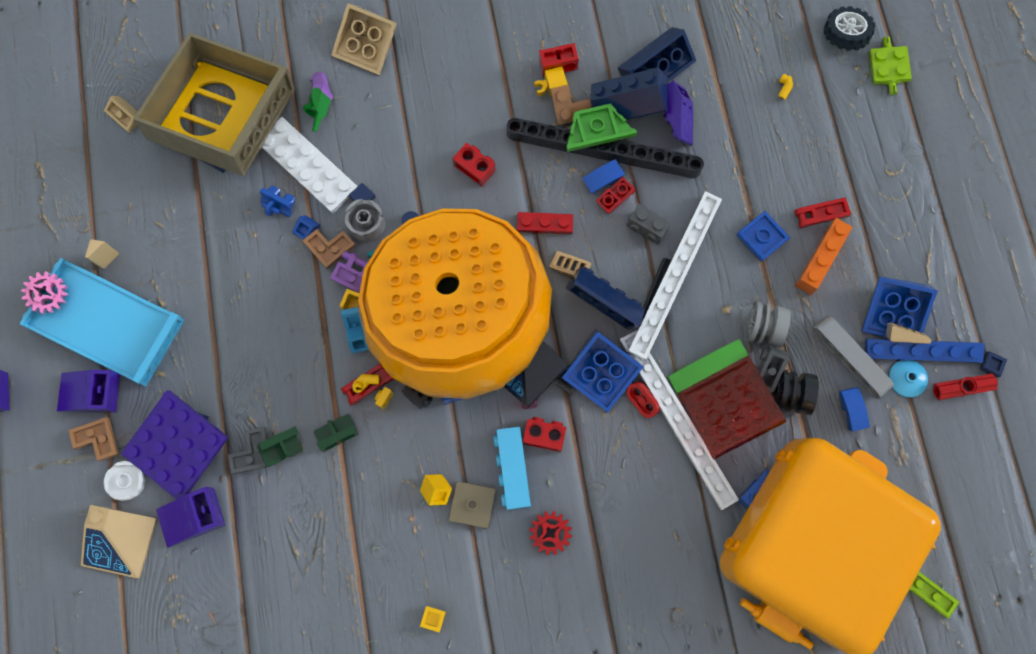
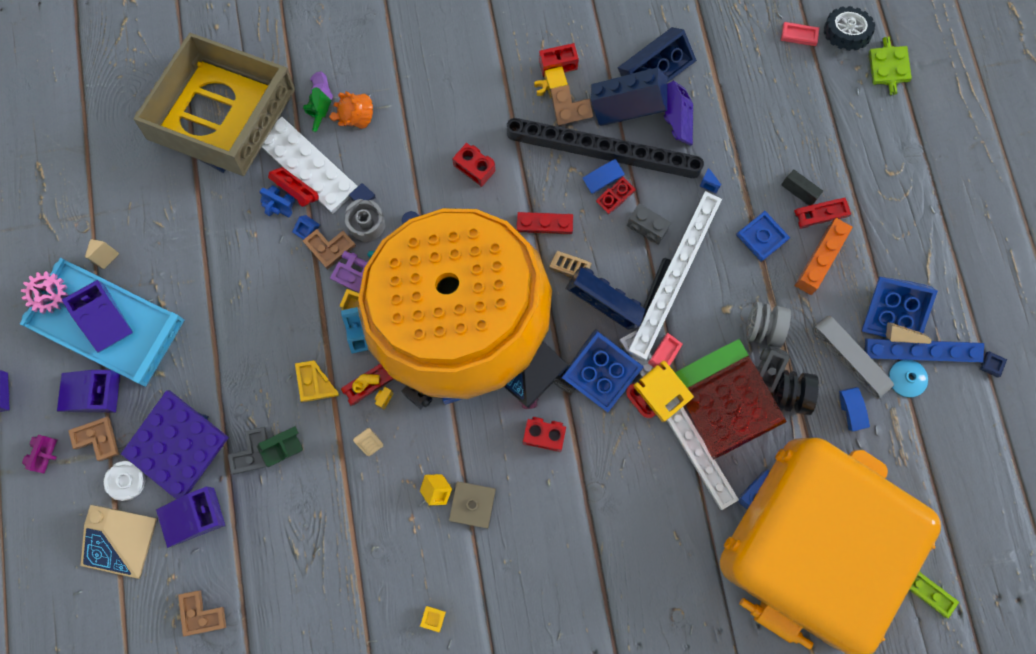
tan slope [104,96,137,133] -> none
dark green panel [314,414,359,452] -> none
tan slope [331,3,397,75] -> none
medium azure brick [493,427,531,511] -> none
red gear [529,511,572,555] -> none
bright green wing [567,104,637,152] -> none
yellow arm [778,74,793,100] -> none
red piece [933,373,998,400] -> none
none -> magenta hips [22,434,57,474]
none -> dark purple slope [62,280,133,353]
none -> medium nougat plate [178,590,226,637]
none -> red plate [268,167,319,207]
none -> yellow wing [295,360,339,403]
none -> orange hair [329,91,373,129]
none -> tan slope [353,428,383,456]
none -> yellow container [633,360,694,422]
none -> coral tile [648,333,683,370]
none -> blue slope [700,168,721,193]
none -> coral tile [781,22,819,46]
none -> pearl dark grey panel [781,169,823,206]

